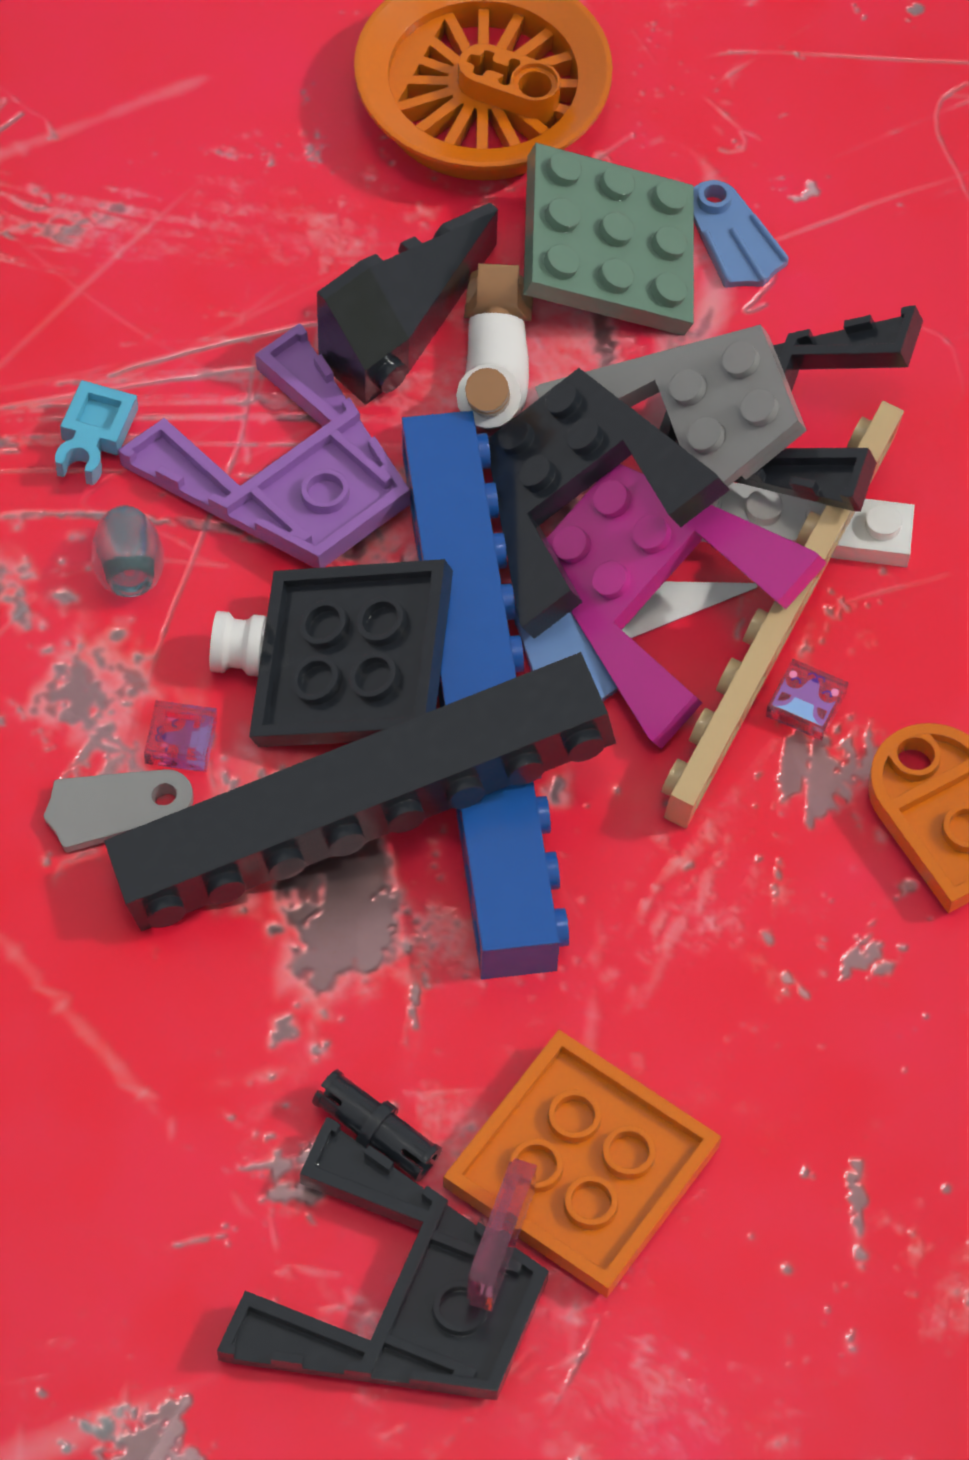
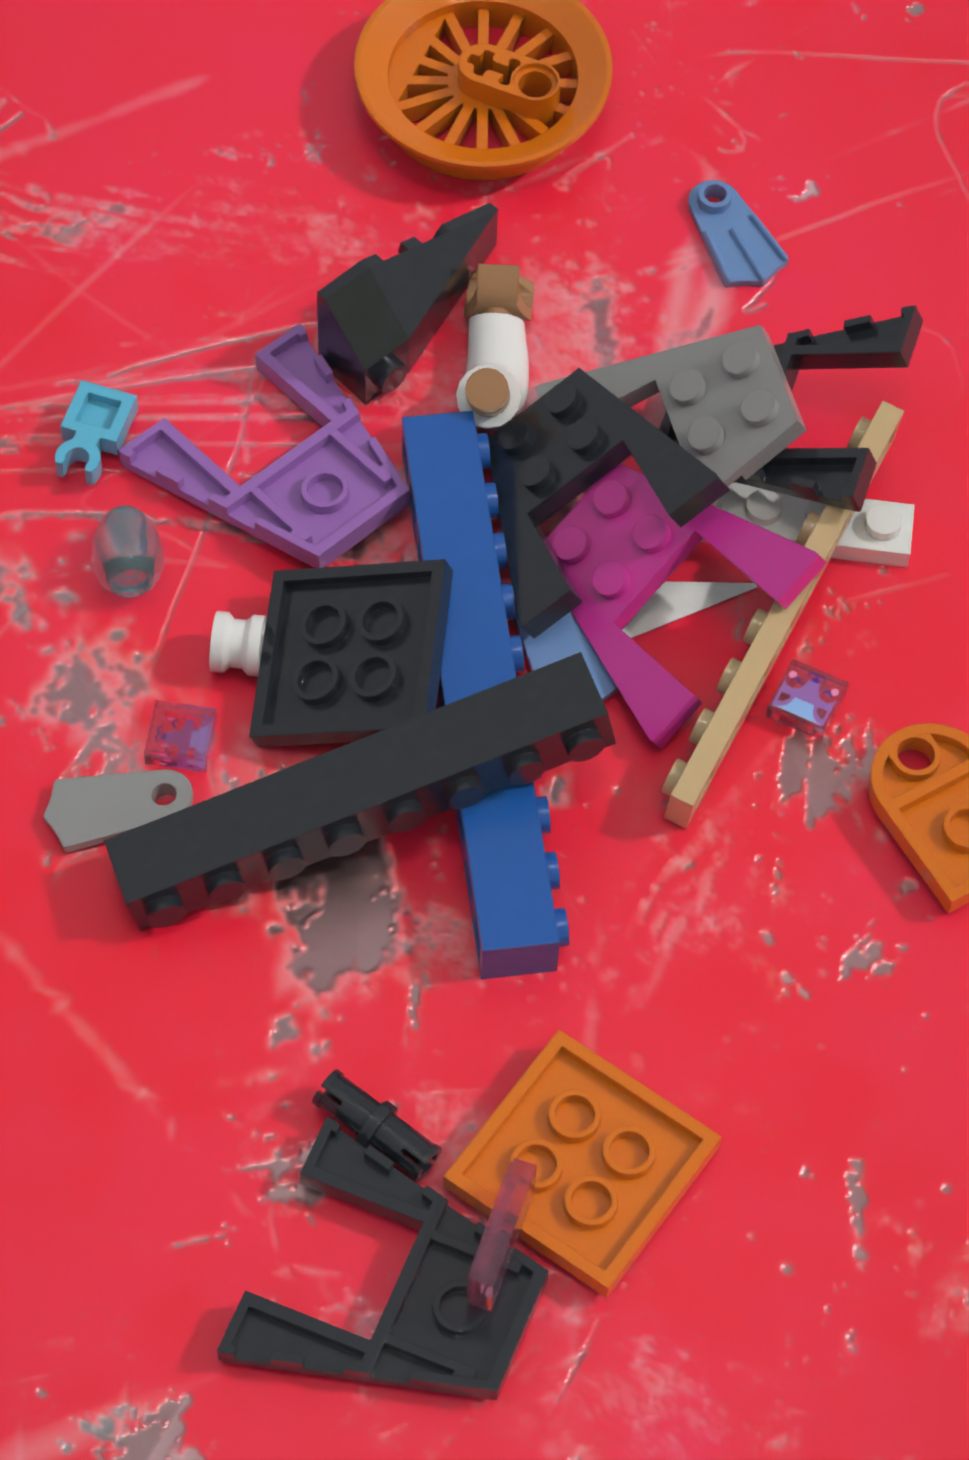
sand green plate [523,143,694,335] -> none

